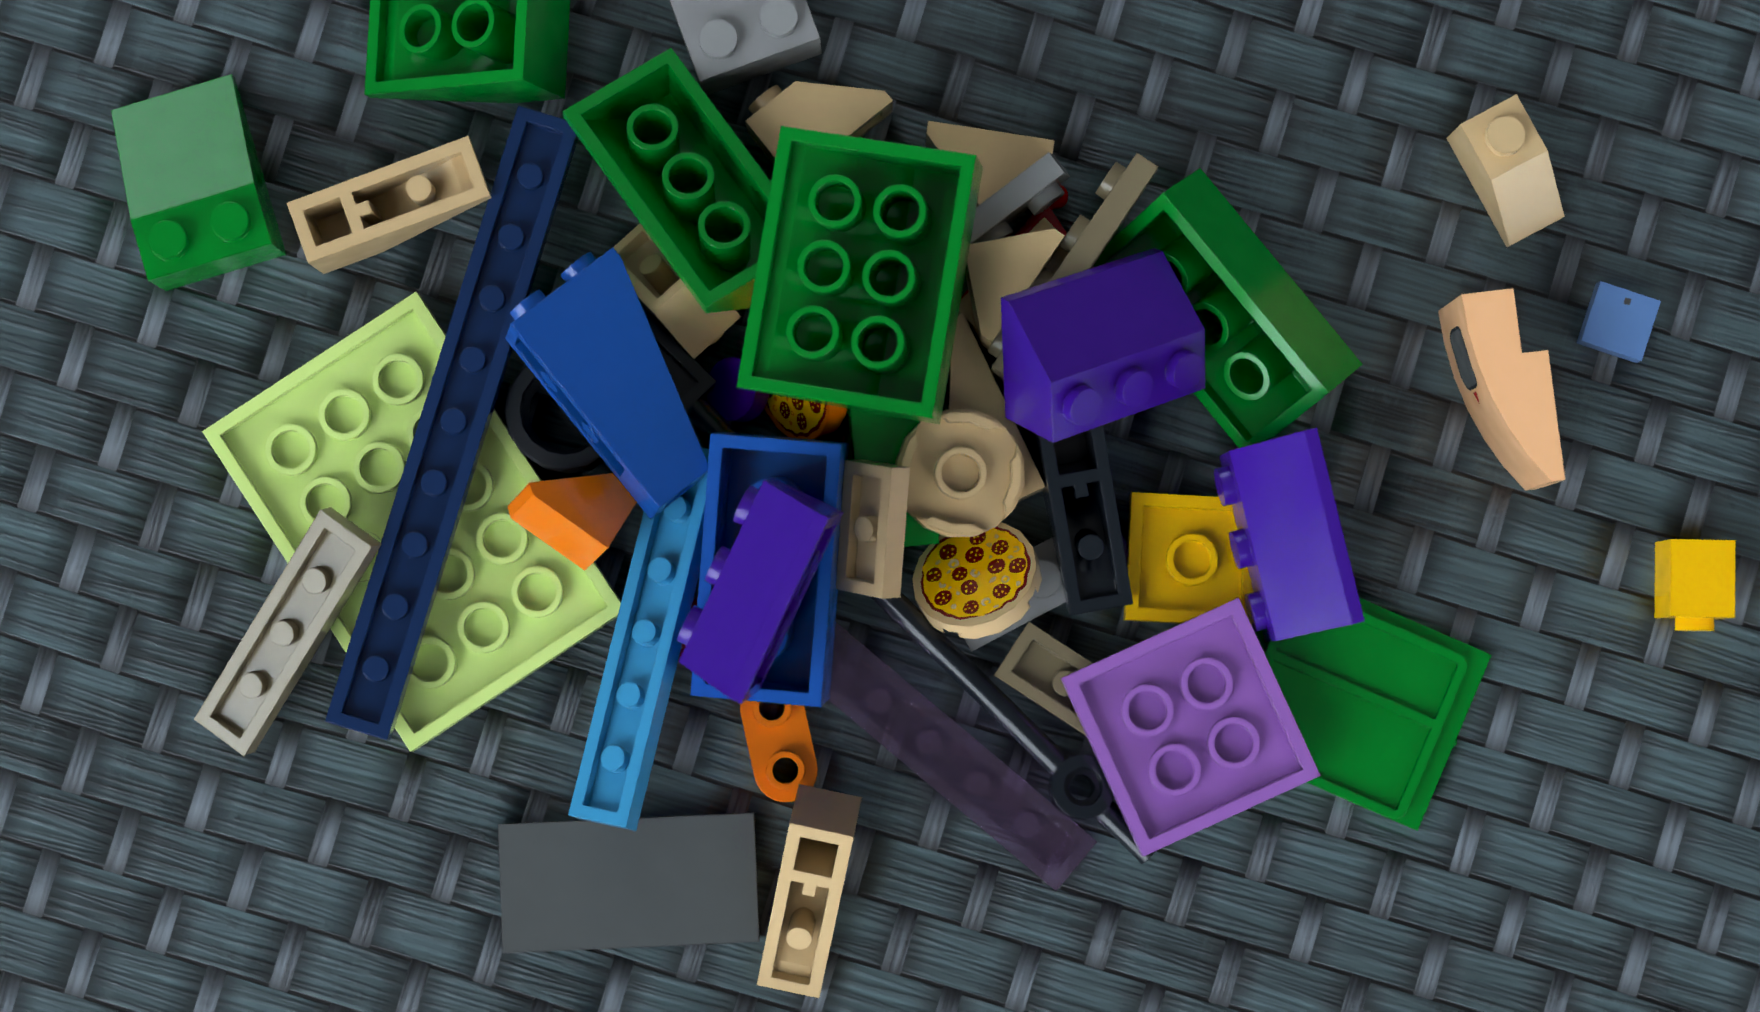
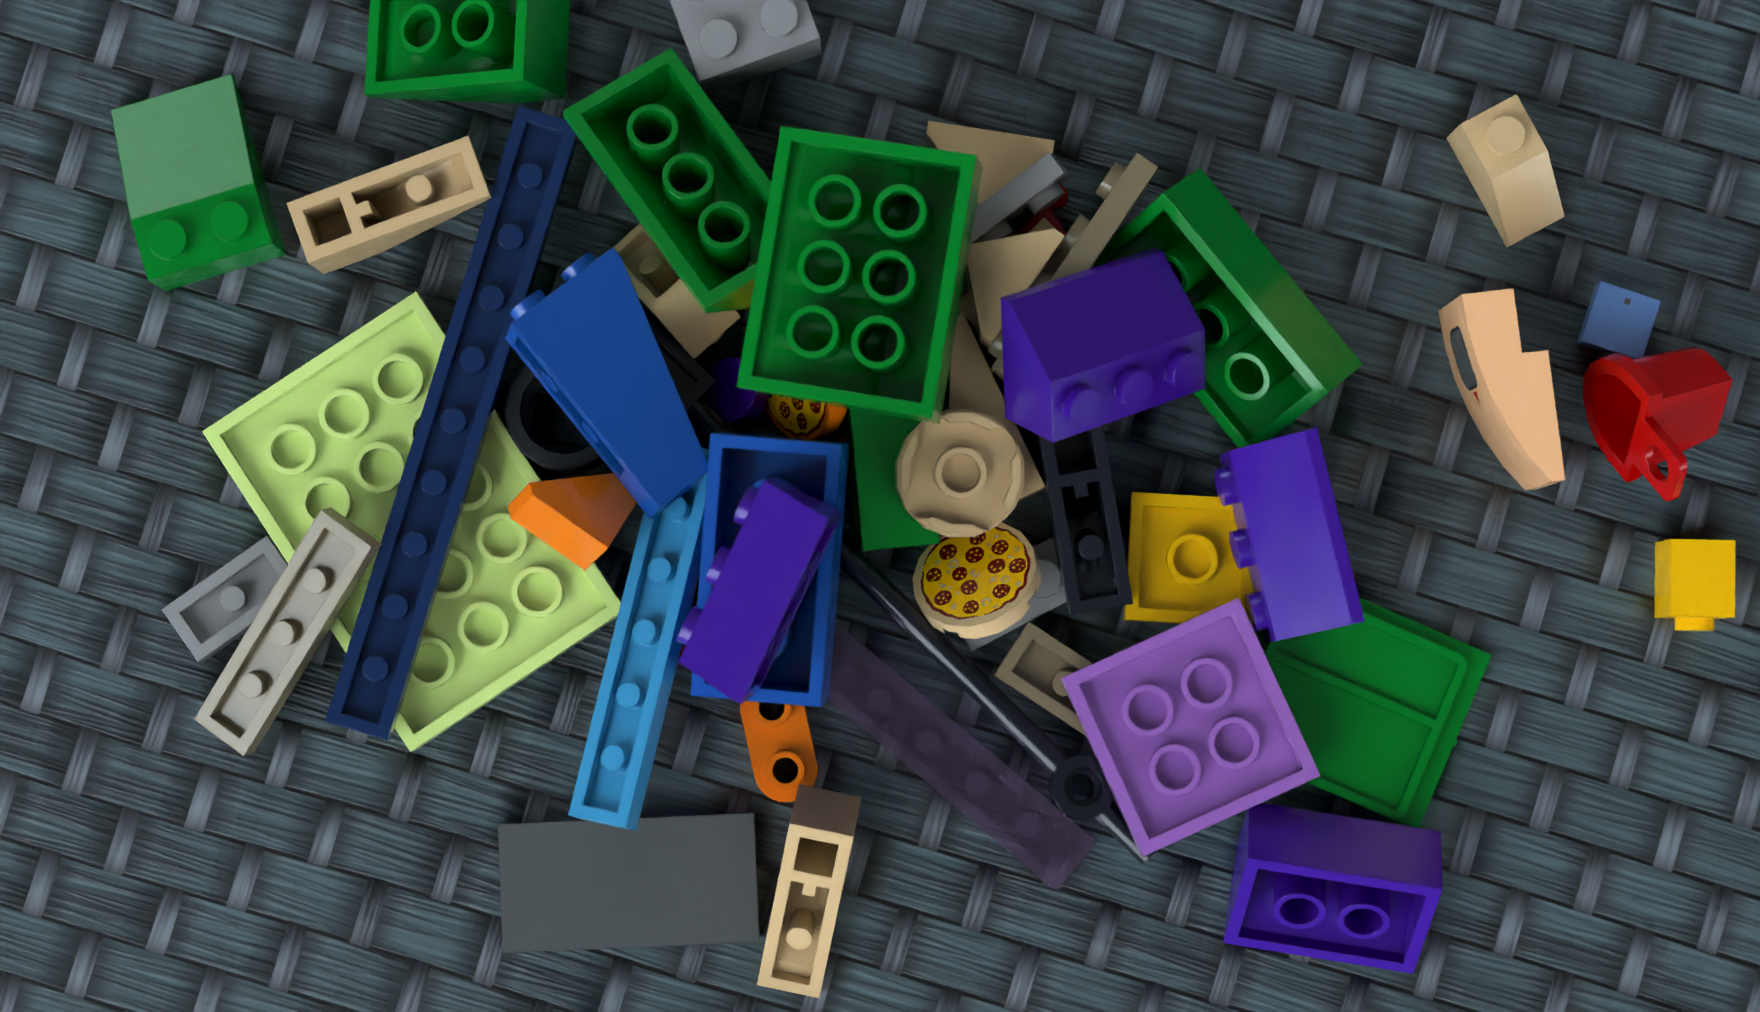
tan slope [745,81,893,164] -> none
tan plate [836,459,910,599] -> none
none -> light grey plate [161,536,288,662]
none -> dark purple slope [1223,803,1443,974]
none -> red container [1582,347,1733,501]

